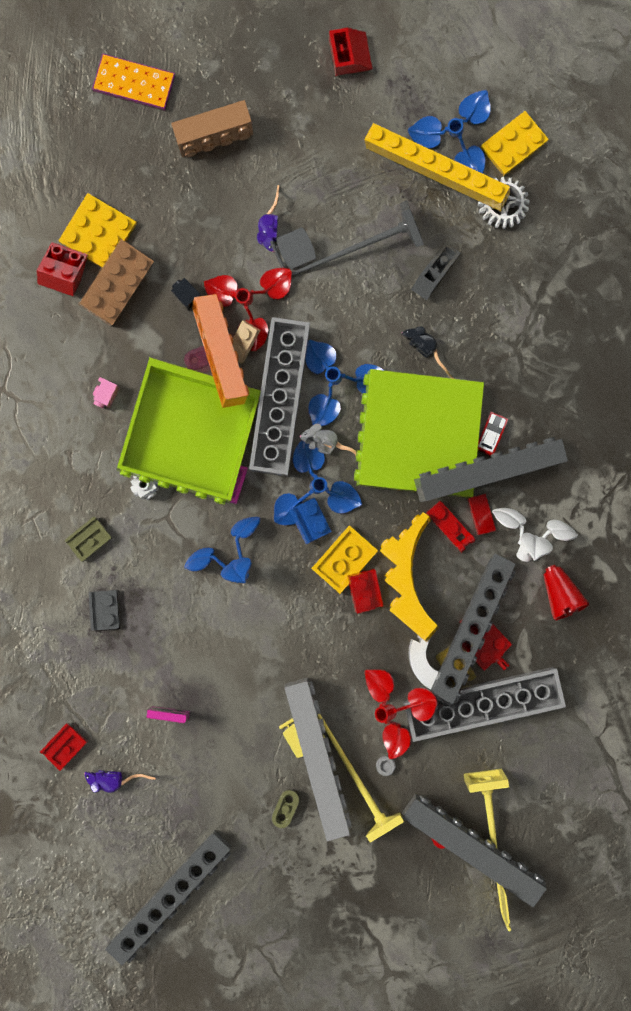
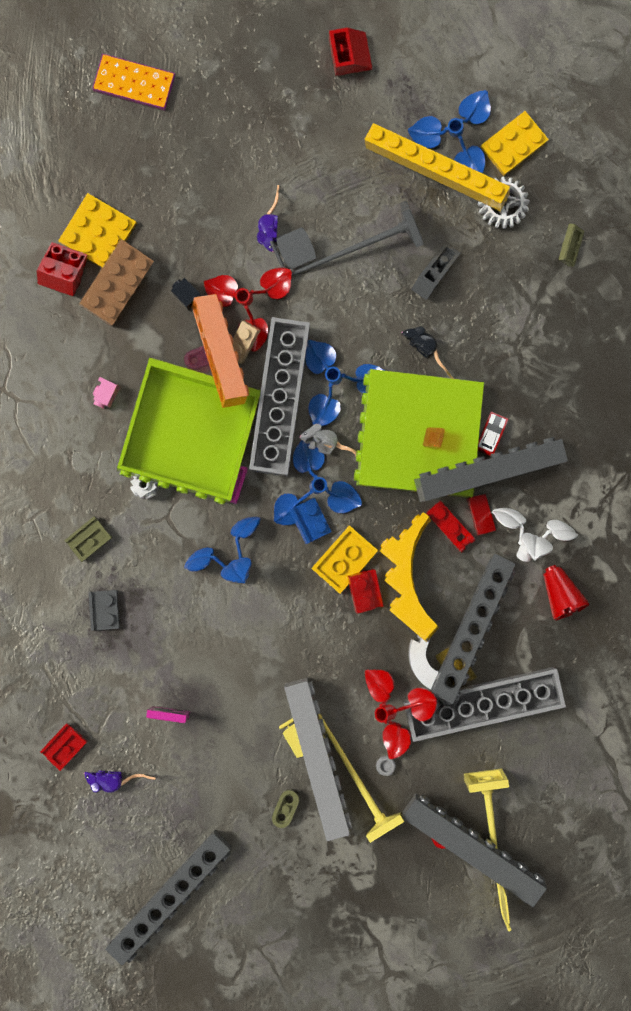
medium nougat brick [171,100,253,157] -> none
red plate [459,616,512,671] -> none
none -> clear orange slope [423,427,445,449]
none -> olive plate [558,224,584,267]

